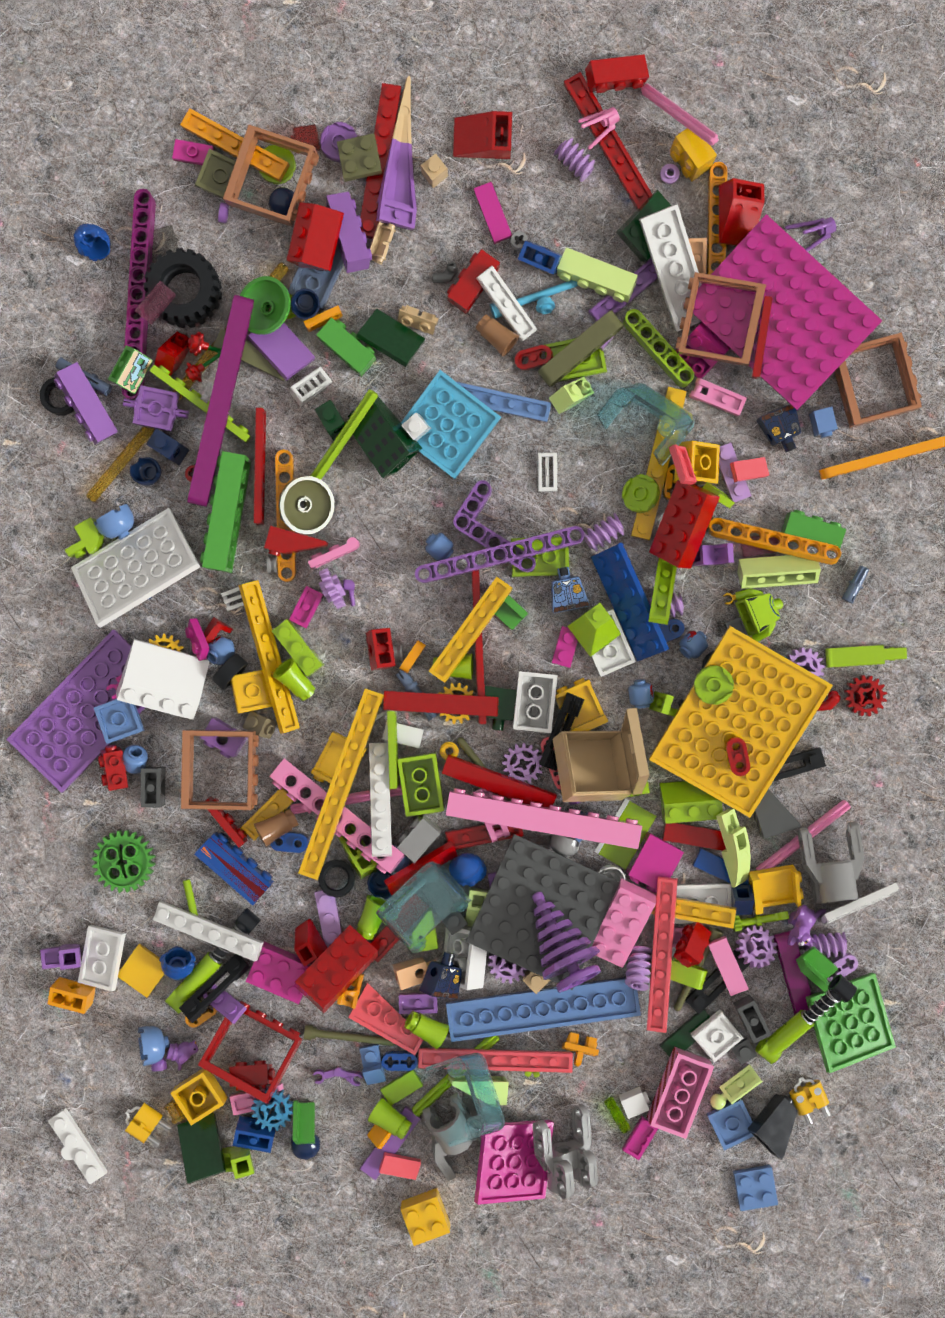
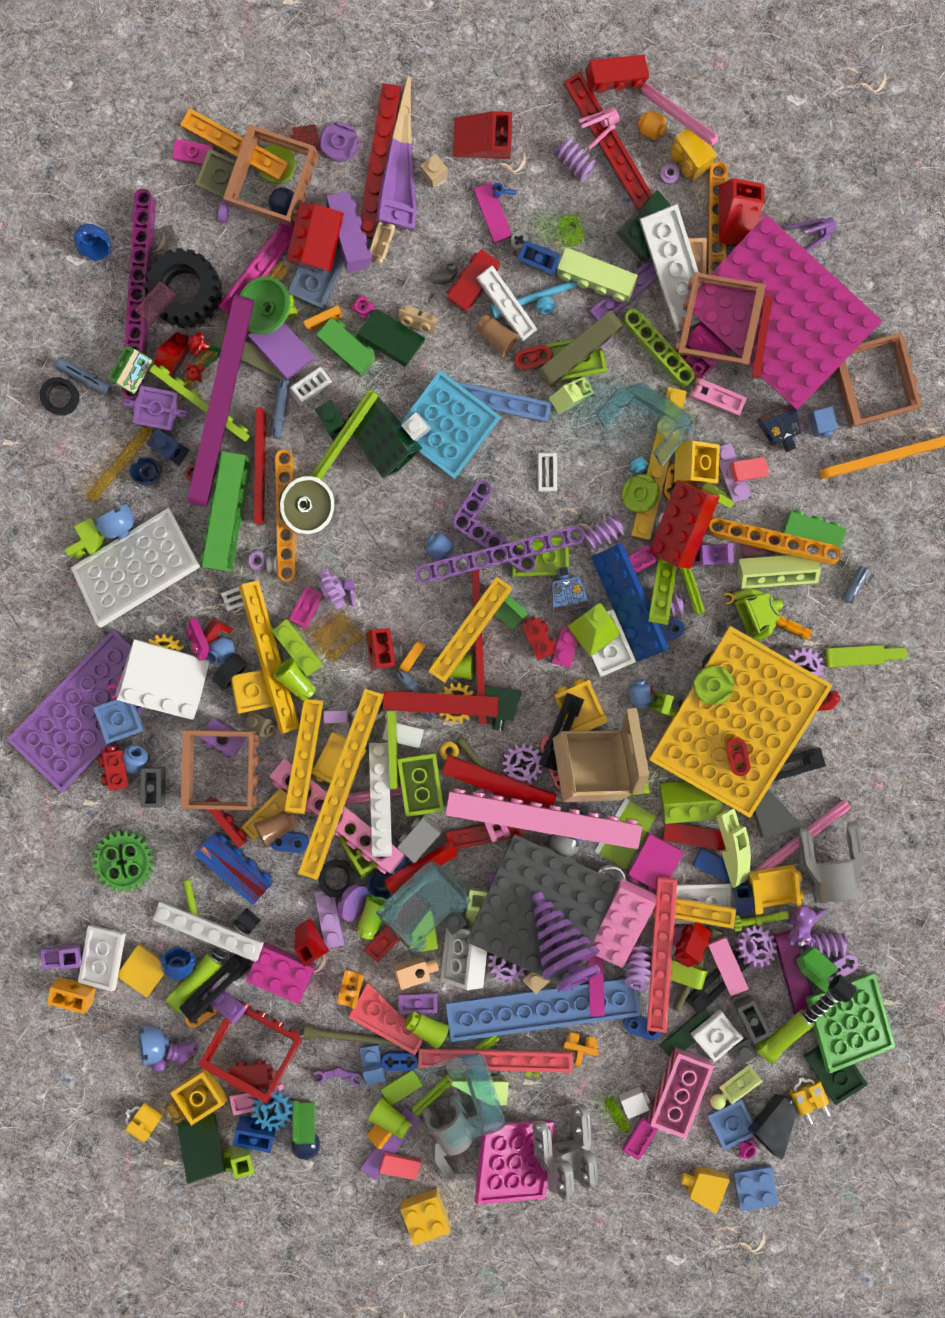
white hinge [48,1108,108,1184] -> none
medium lavender brick [54,362,118,445] -> none
red slope [264,526,328,557] -> none
dark blue hair [291,288,320,320] -> none
red brick [295,925,378,1014] -> none
bright pink plate [308,537,360,570] -> none
olive plate [337,133,382,182] -> none
dark blue torso [419,951,462,999] -> none
blue hair [449,853,487,887] -> none
white slope [513,671,558,733] -> none
coral tile [669,445,697,485] -> none
medium blue head [679,630,708,659] -> none
white tile [820,883,899,925] -> none
red gear [844,675,887,717] -> none
none -> dark pink tile [218,221,295,315]
none -> lavender plate [248,551,267,570]
none -> sand blue pin [269,379,290,439]
none -> yellow plate [284,699,324,815]
none -> clear yellow plate [312,612,364,662]
none -> lavender piece [323,710,348,723]
none -> medium lavender tile [338,884,369,922]
none -> dark pink plate [352,295,375,319]
none -> blue hand [492,182,517,198]
none -> red brick [521,616,557,661]
none -> clear neon green brick [558,214,585,248]
none -> dark pink sticker [589,956,605,1016]
none -> blue plate [623,1015,661,1040]
none -> dark pink plate [628,544,658,573]
none -> medium azure plate [630,457,649,474]
none -> light orange head [638,110,668,140]
none -> lime axle [680,568,705,615]
none -> yellow torso [680,1166,730,1214]
none -> dark pink plate [738,1139,757,1159]
none -> light orange axle [776,615,812,639]
none -> dark green tile [803,1046,868,1105]

